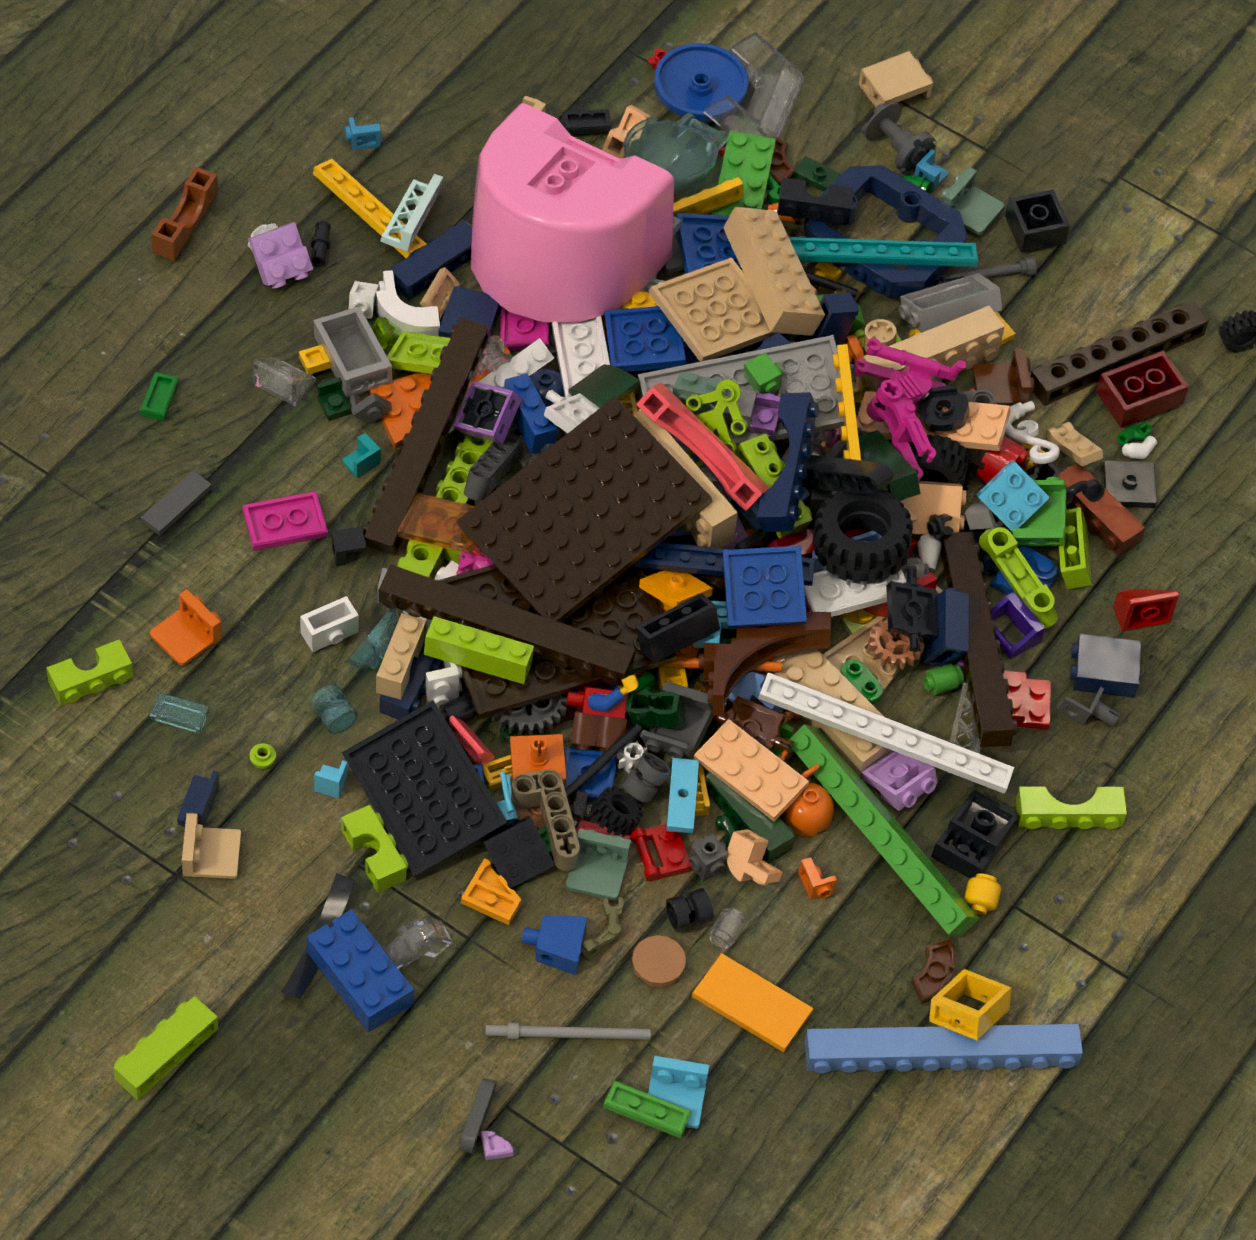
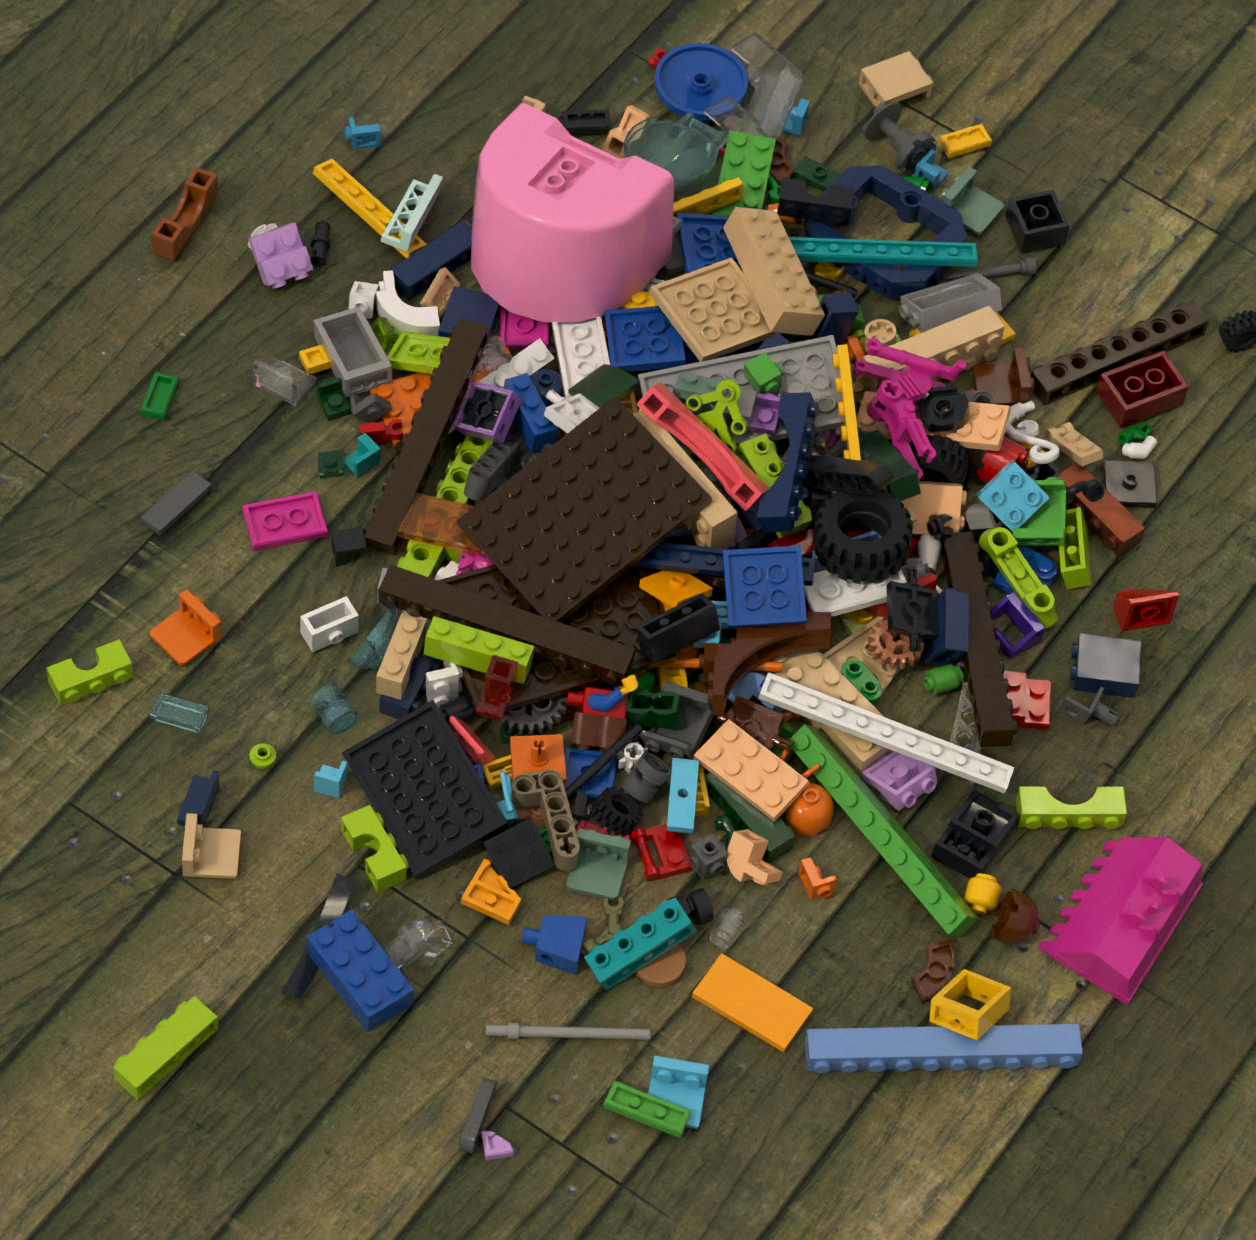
none -> clear green plate [318,449,345,479]
none -> red plate [359,419,404,445]
none -> clear red brick [476,655,518,721]
none -> teal brick [584,898,697,991]
none -> dark azure bracket [778,98,810,136]
none -> yellow plate [939,124,992,158]
none -> reddish brown cylinder [991,889,1040,944]
none -> dark pink piece [1037,837,1203,1006]

